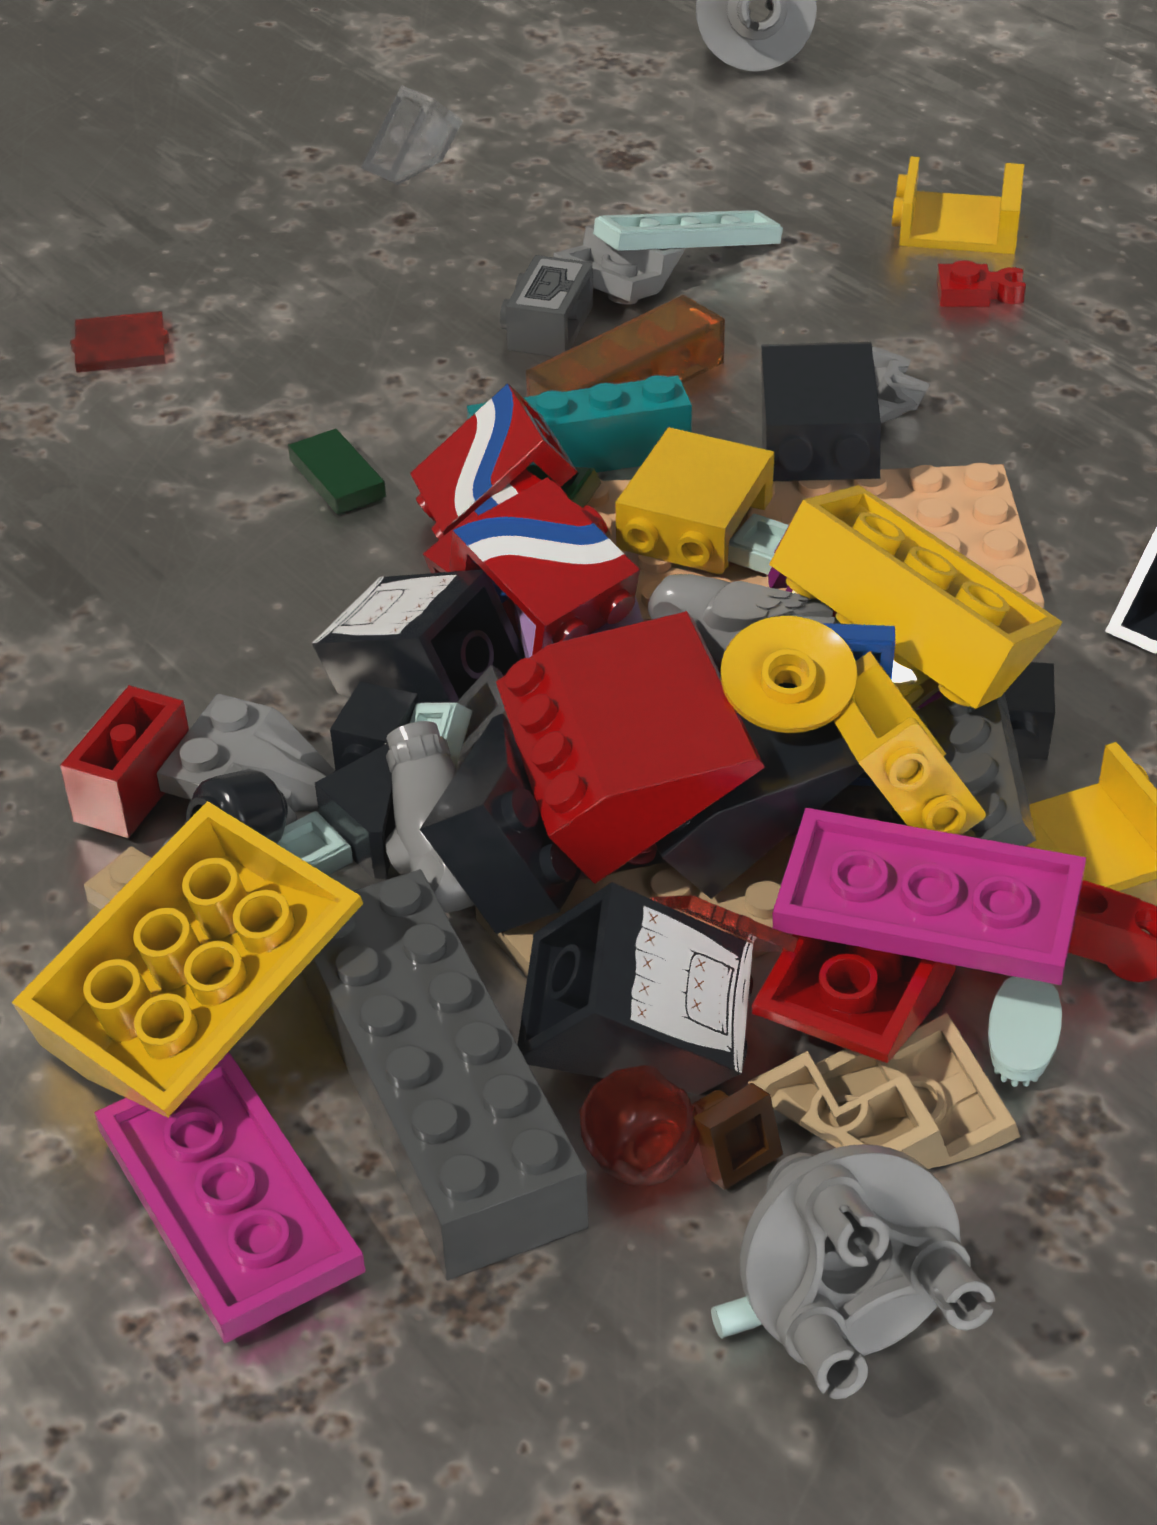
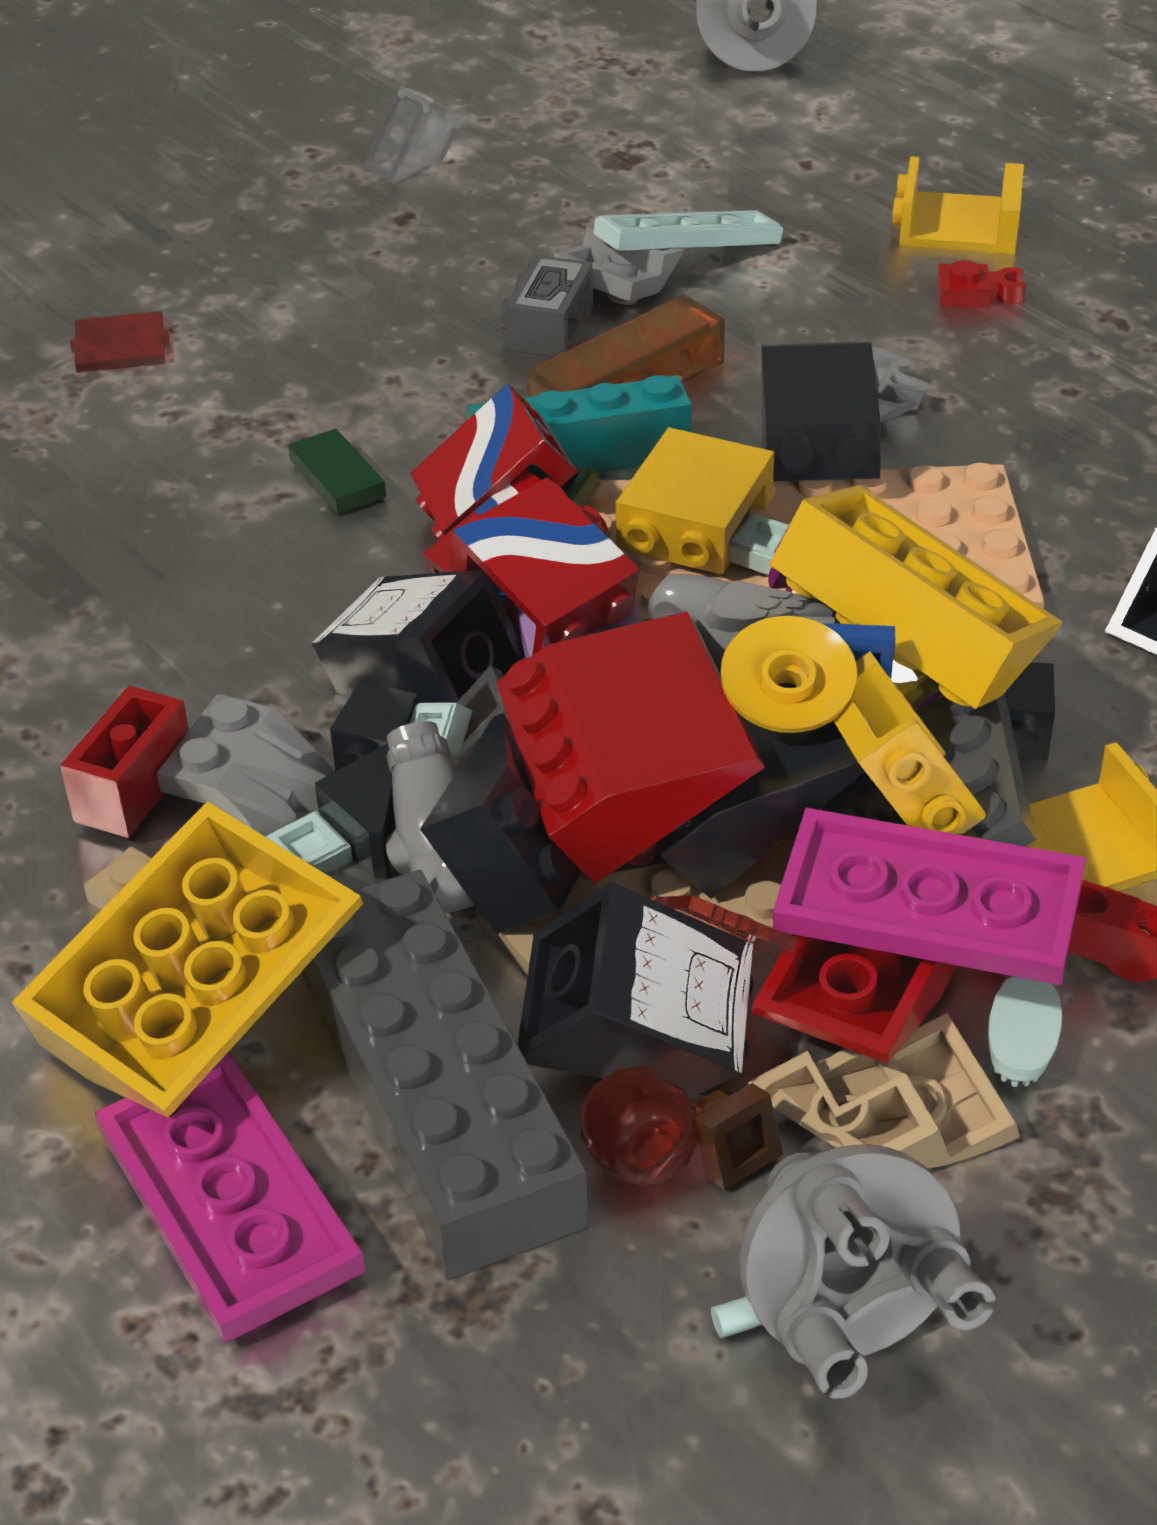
black head [186,769,288,844] -> none

